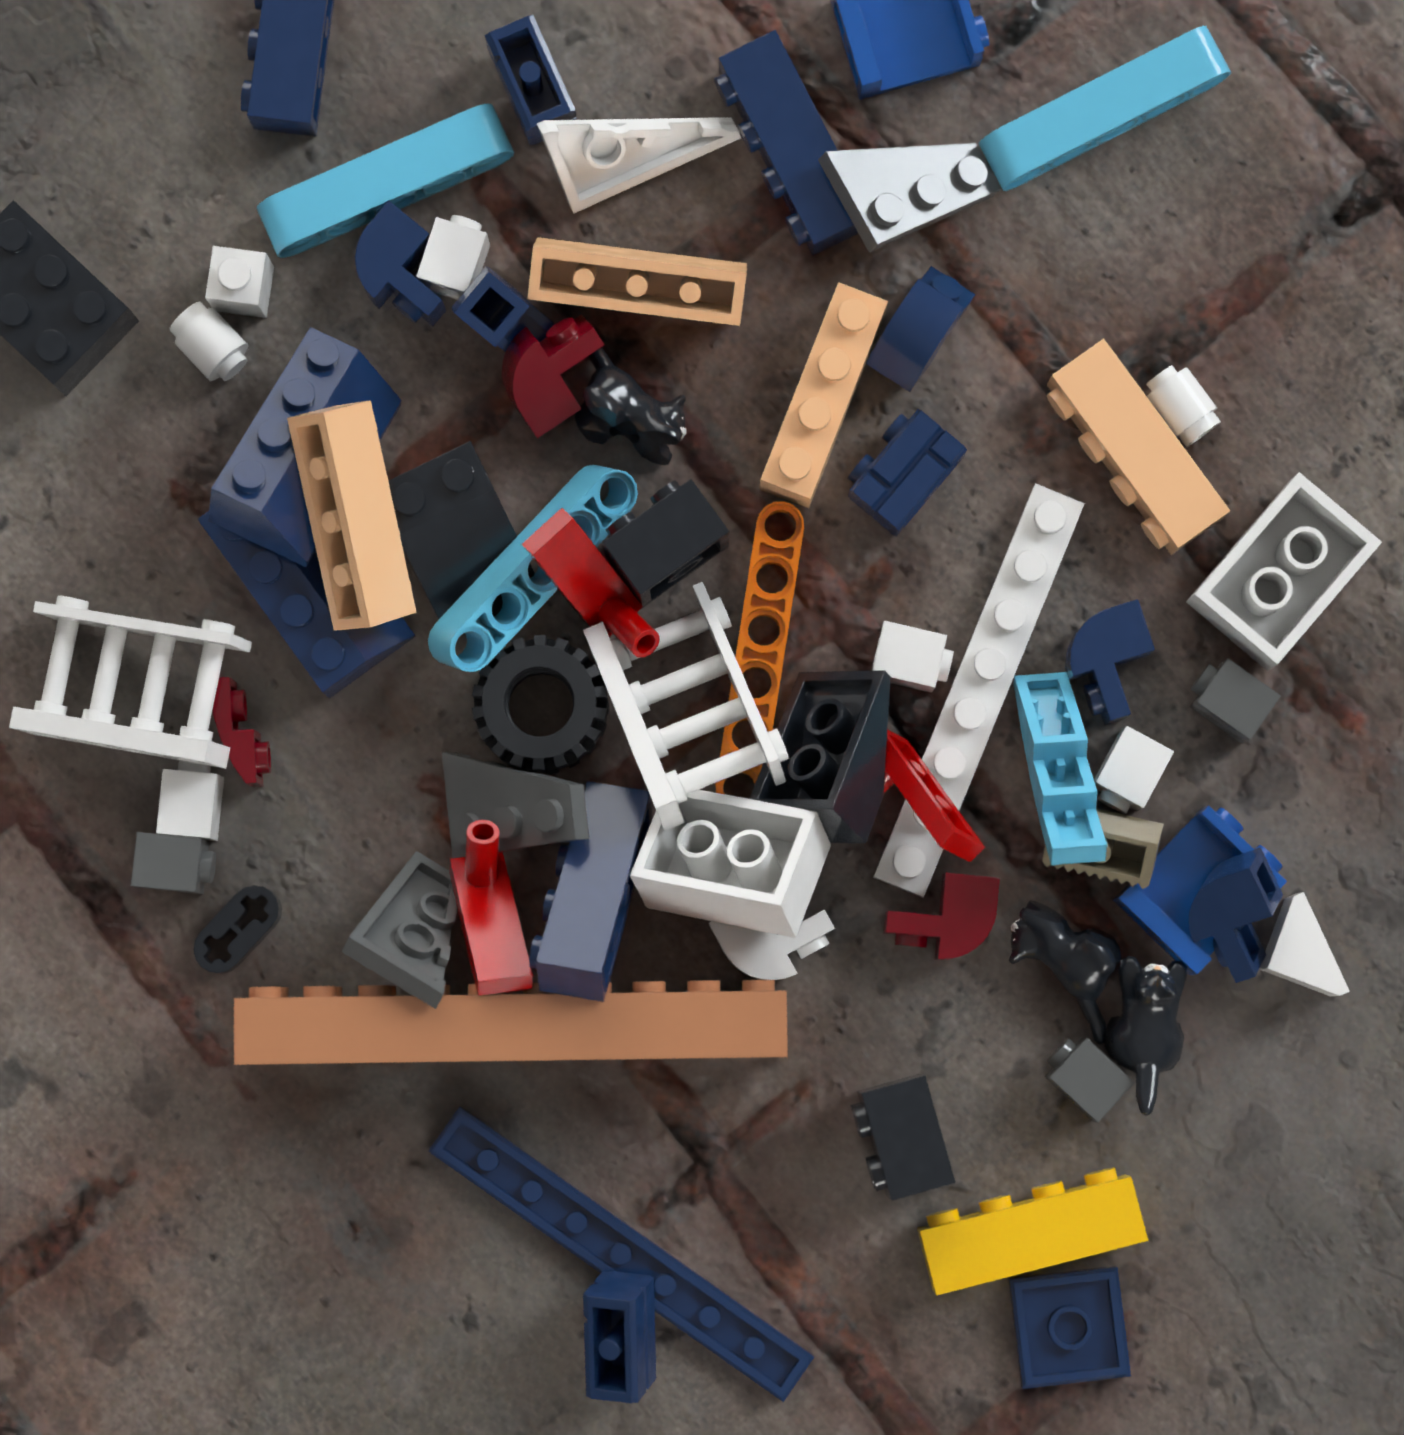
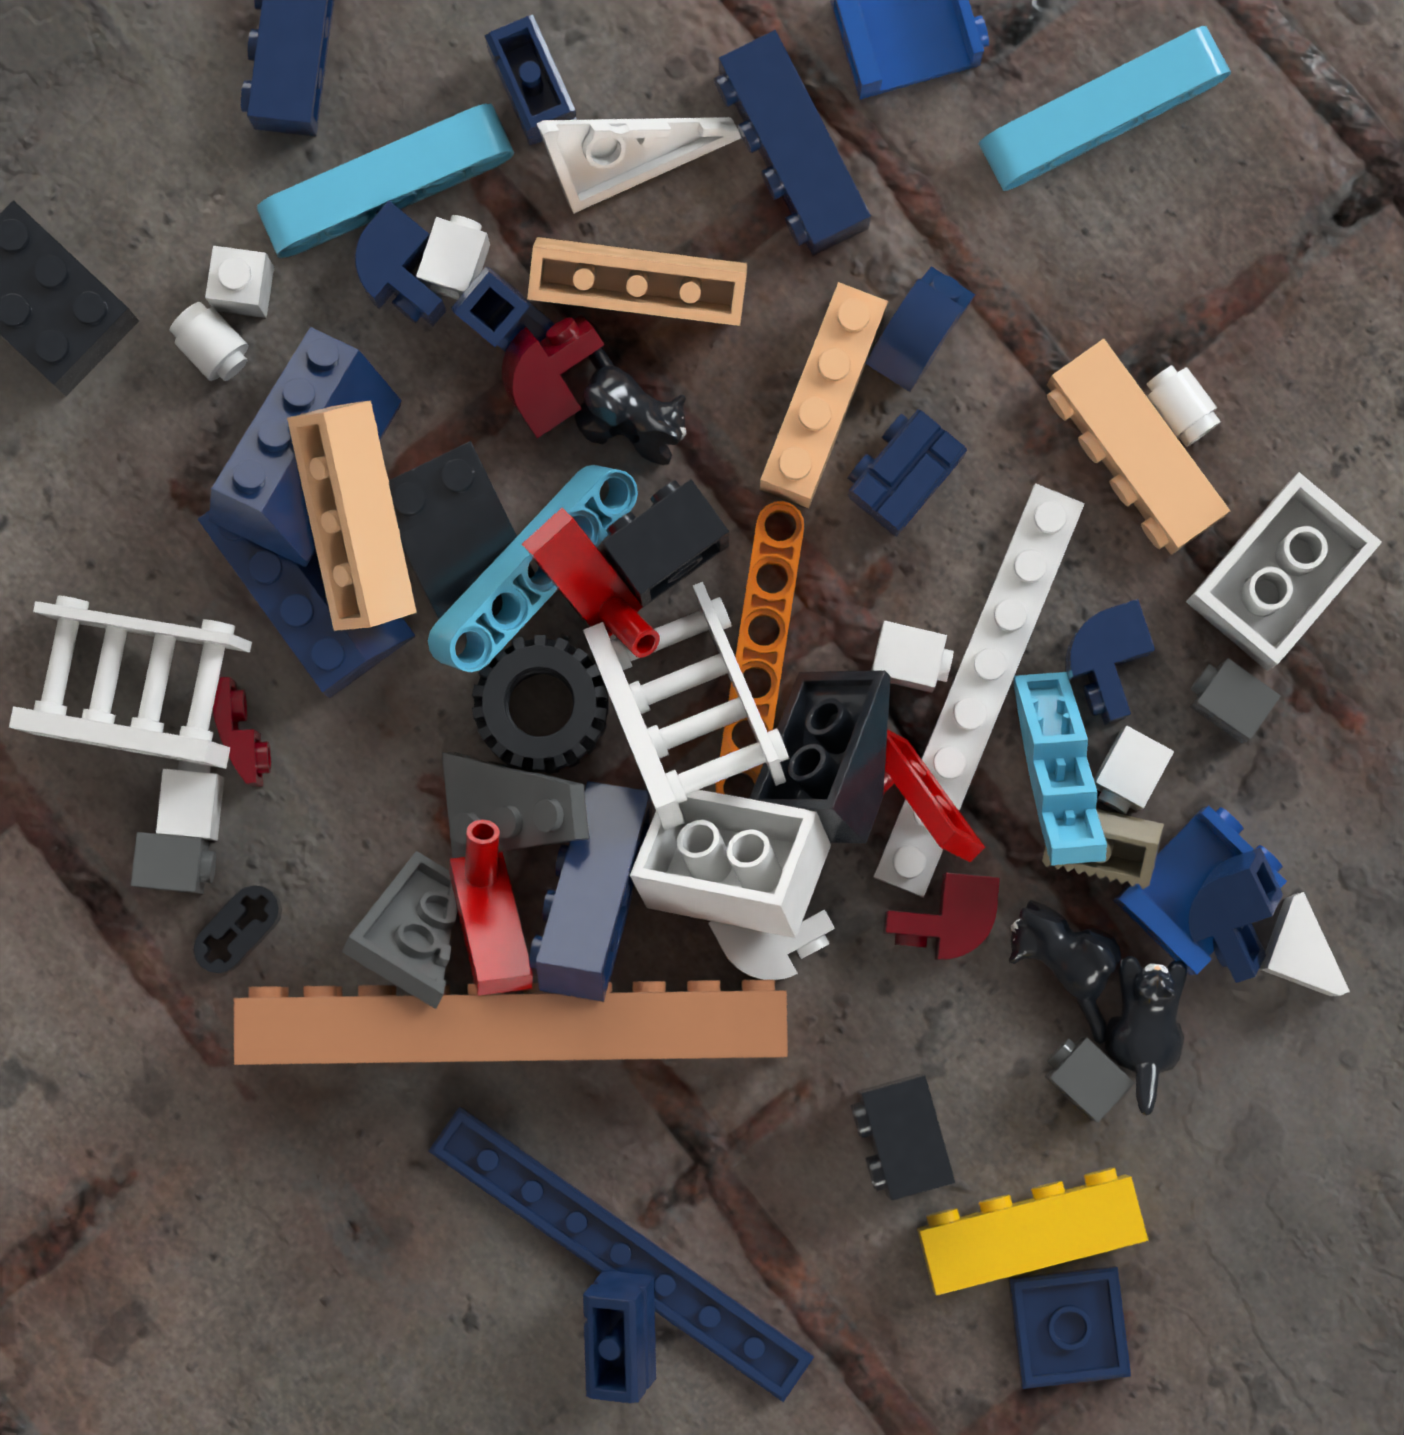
wing [818,143,1002,252] -> none

